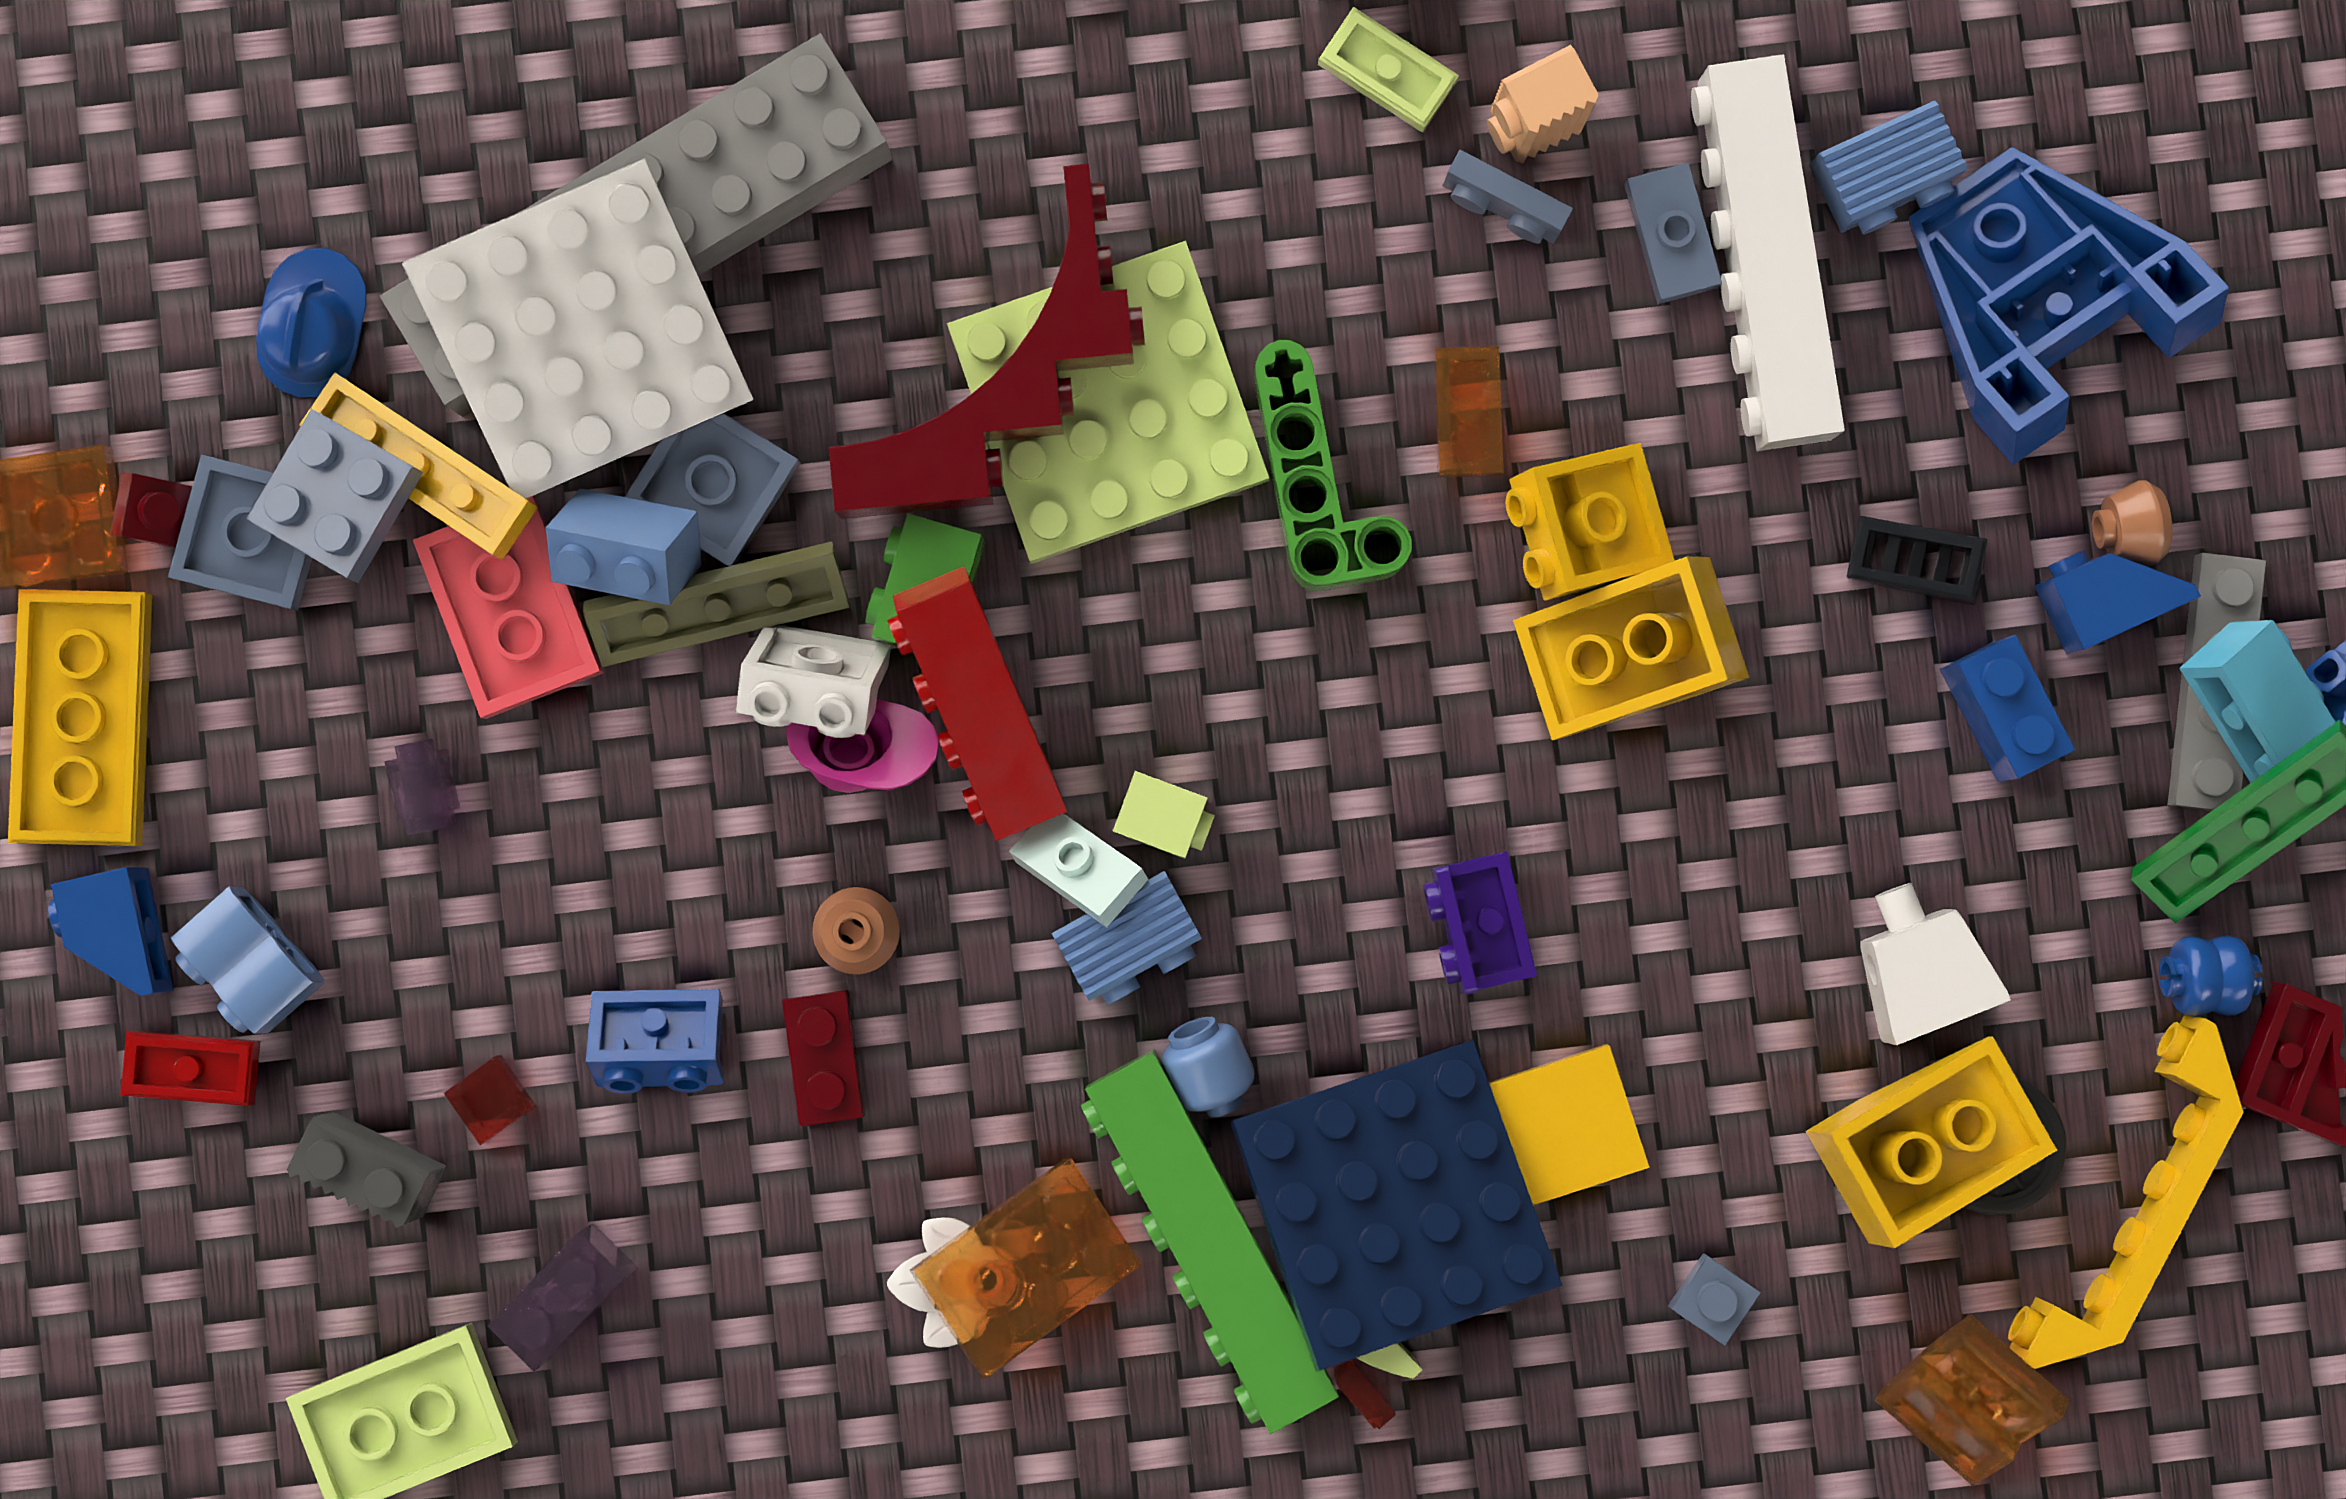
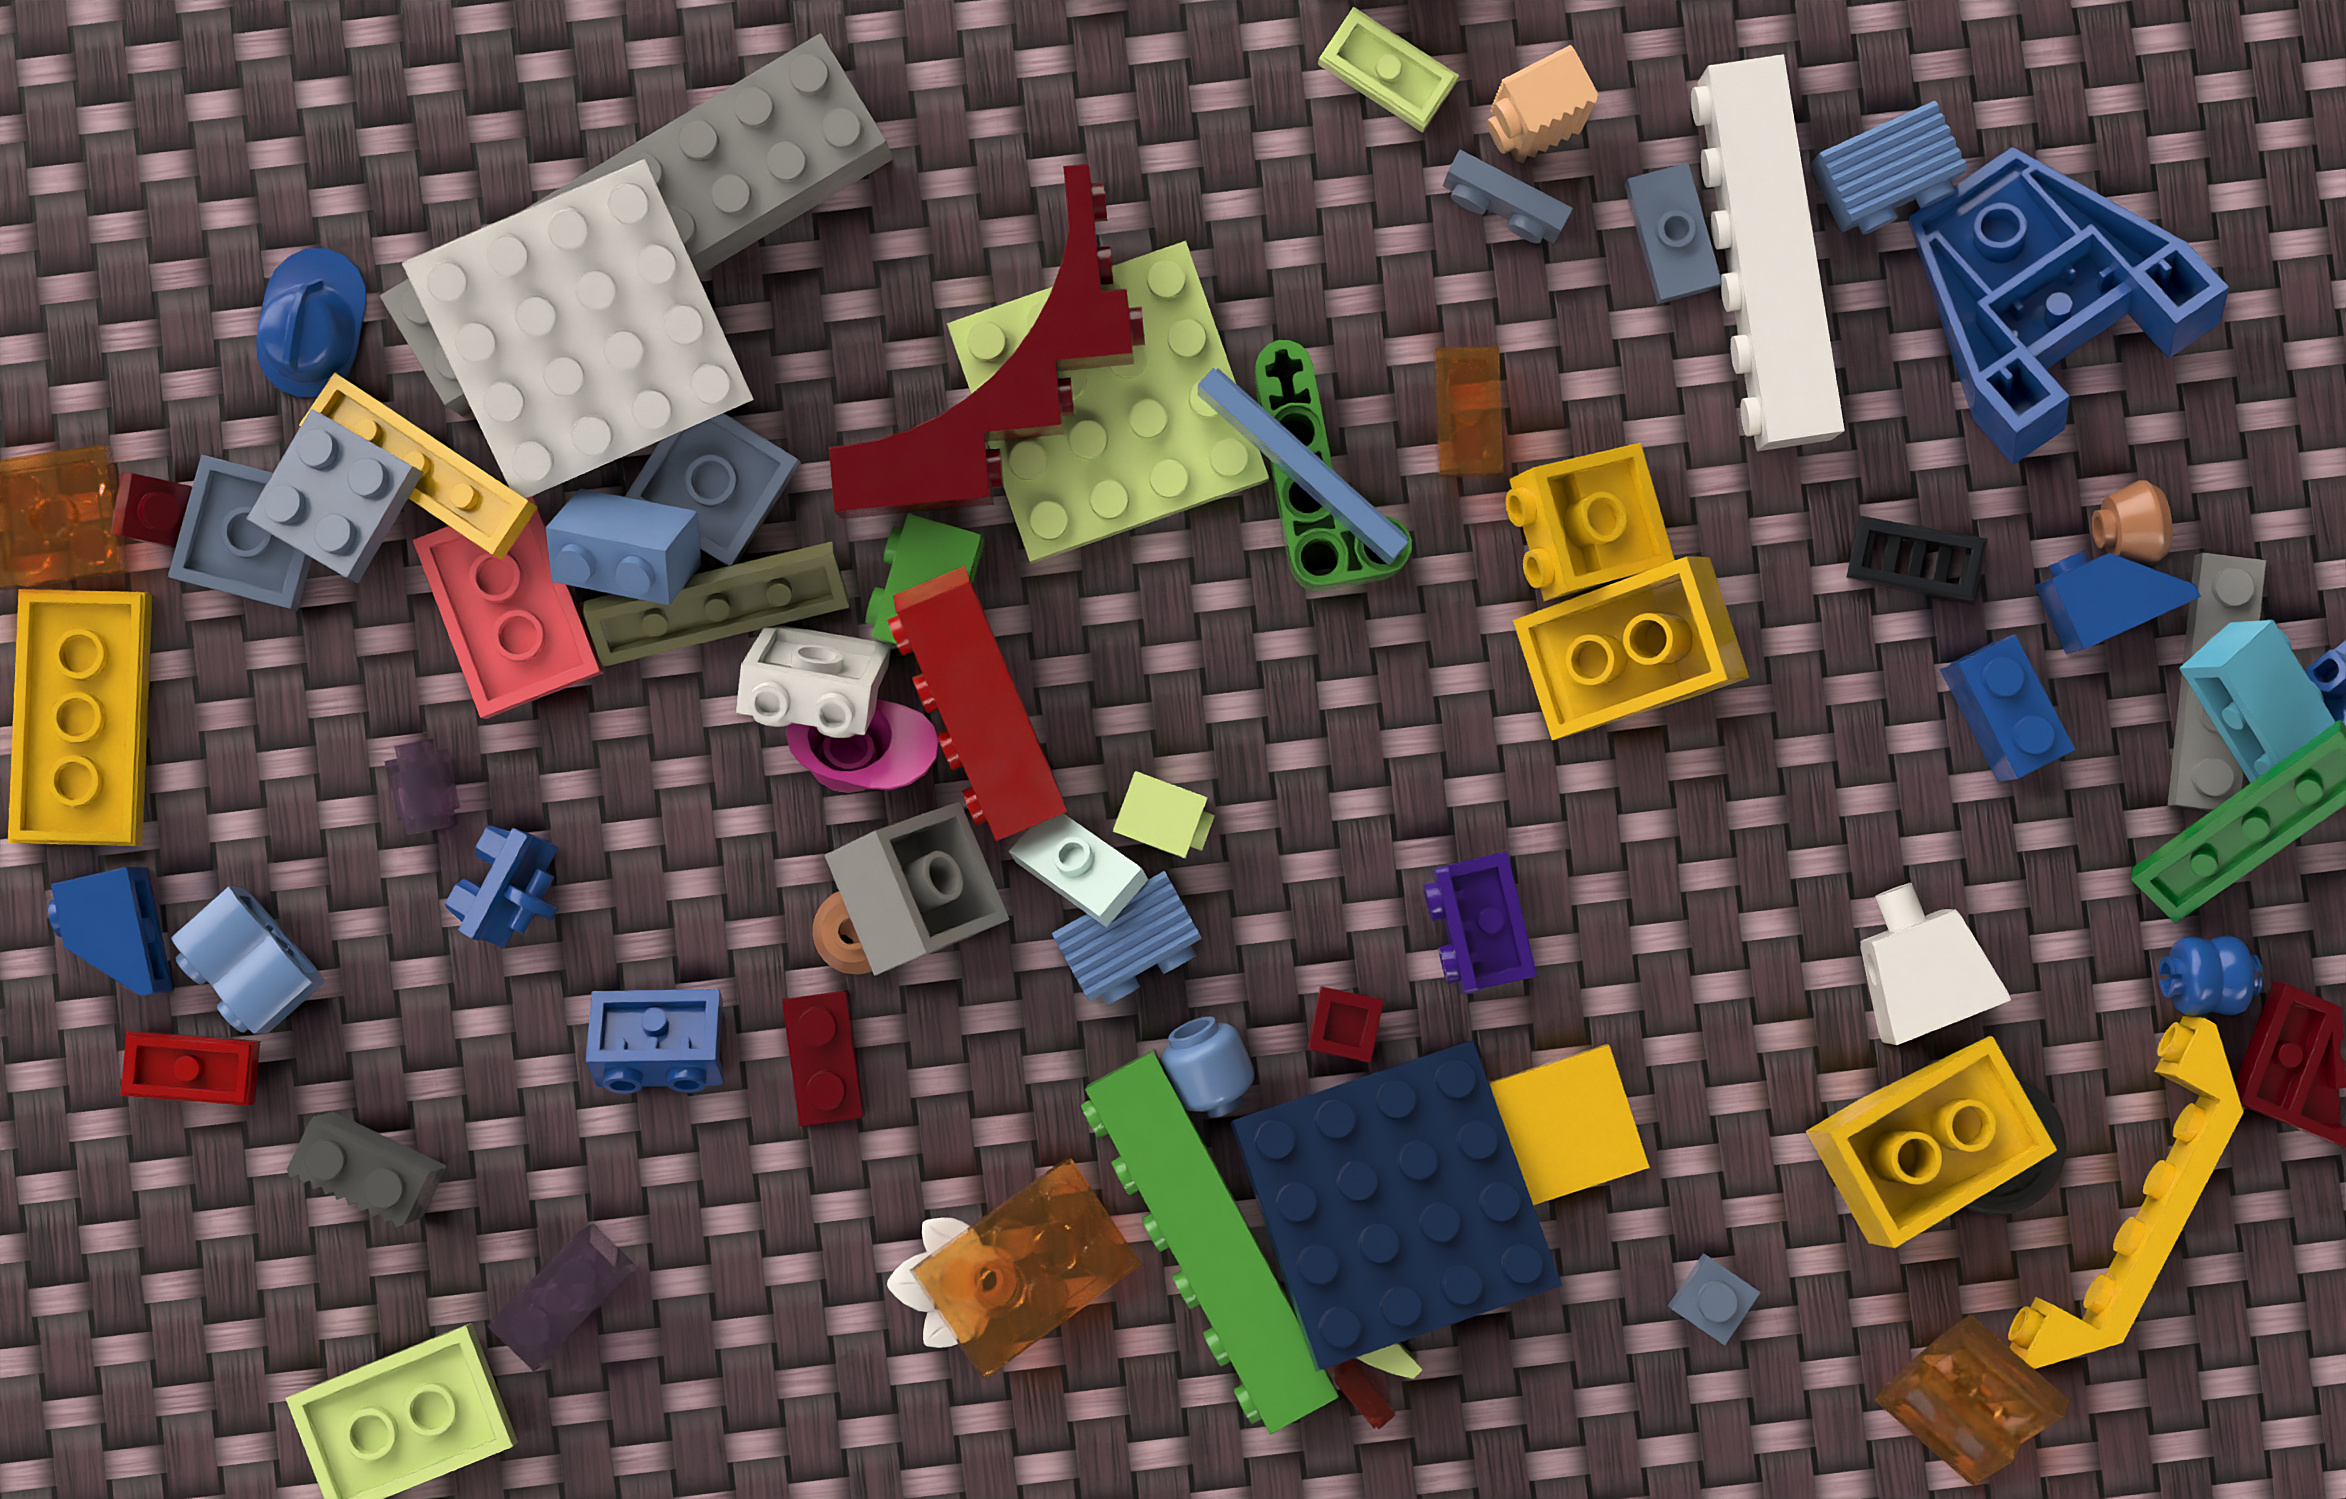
clear red tile [444,1055,537,1145] -> none
none -> blue hips [445,826,559,948]
none -> light grey brick [824,801,1010,976]
none -> medium blue tile [1198,368,1408,565]
none -> dark red plate [1307,986,1384,1063]

